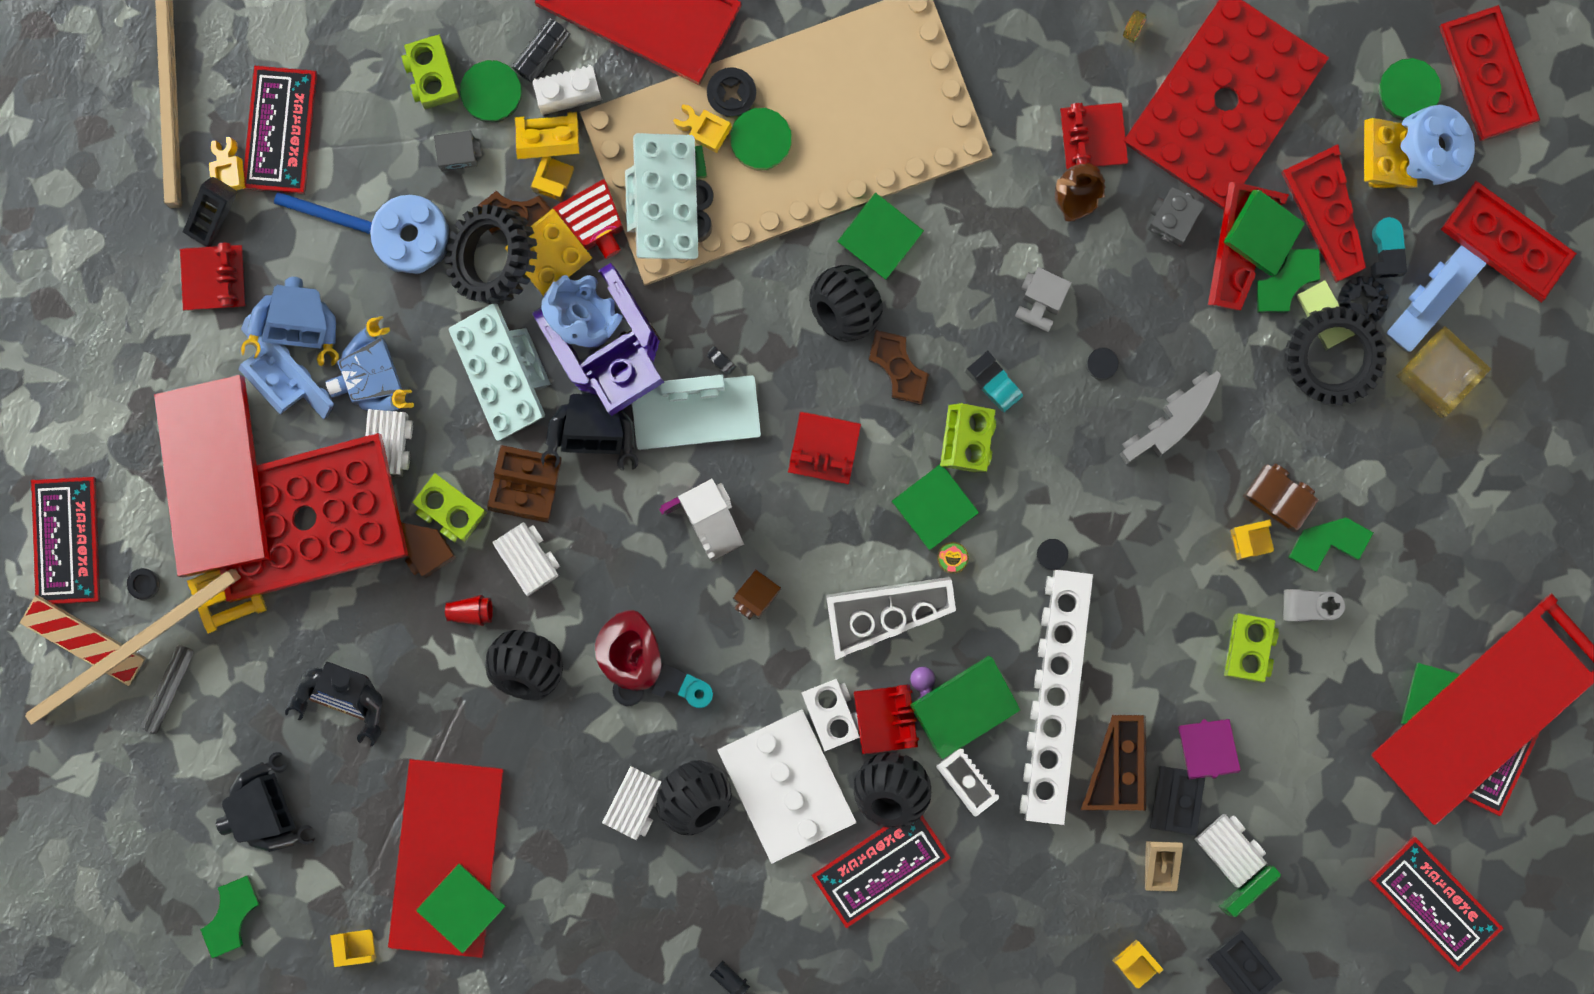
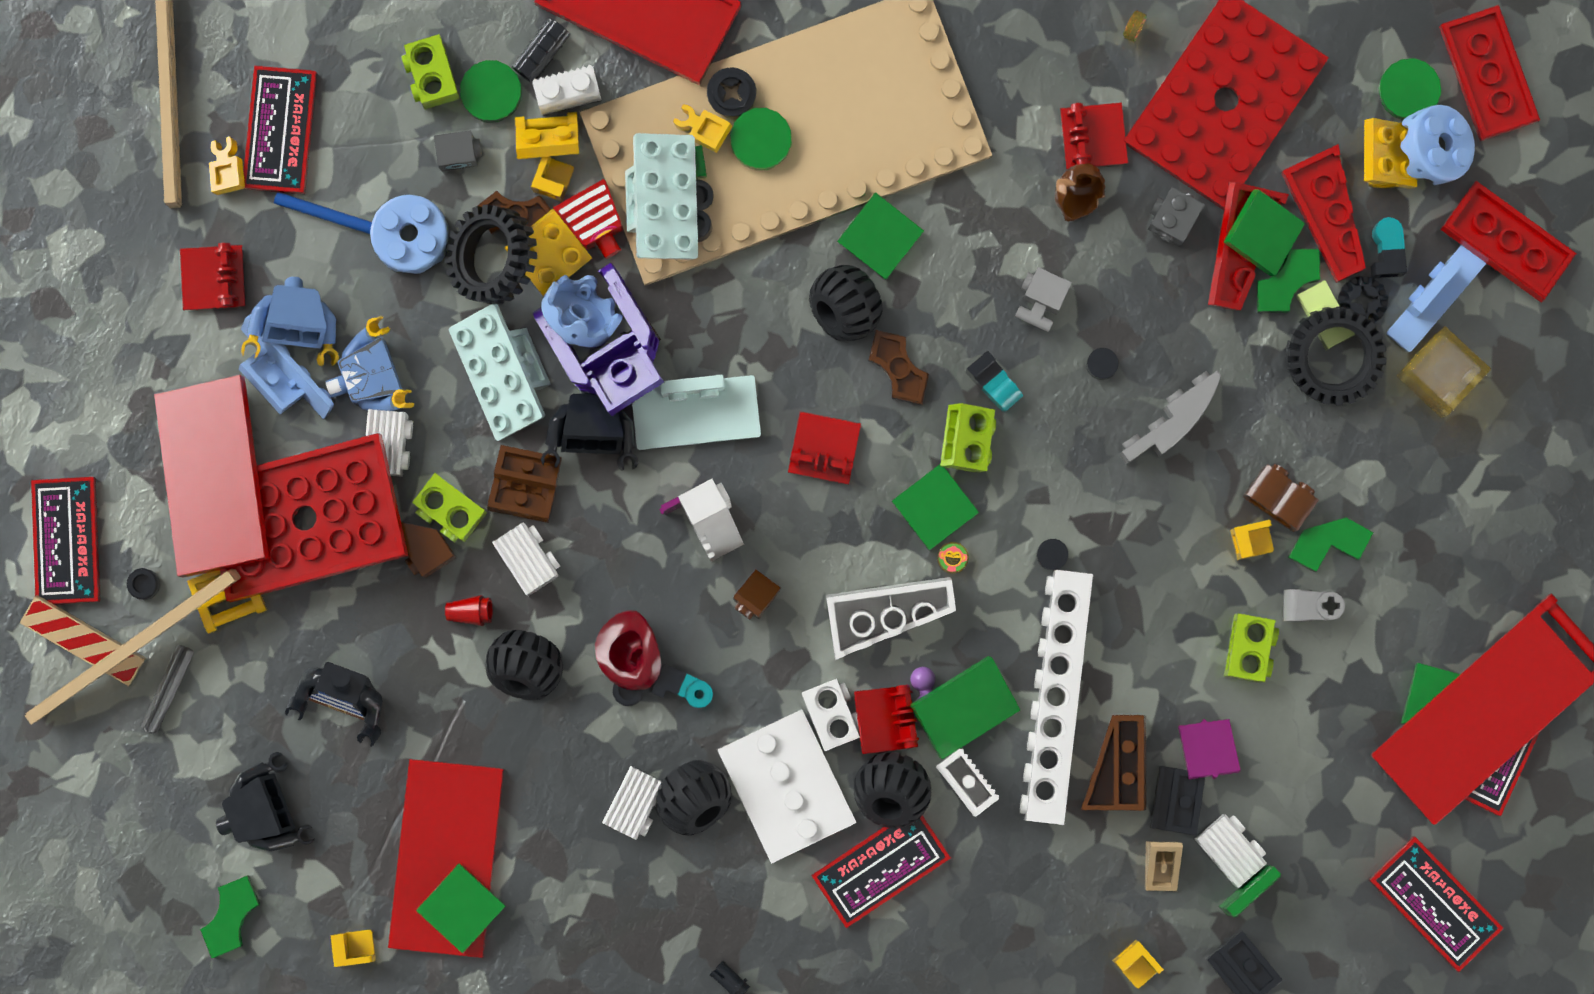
black slope [183,177,237,247] -> none
black tile [707,346,737,375] -> none

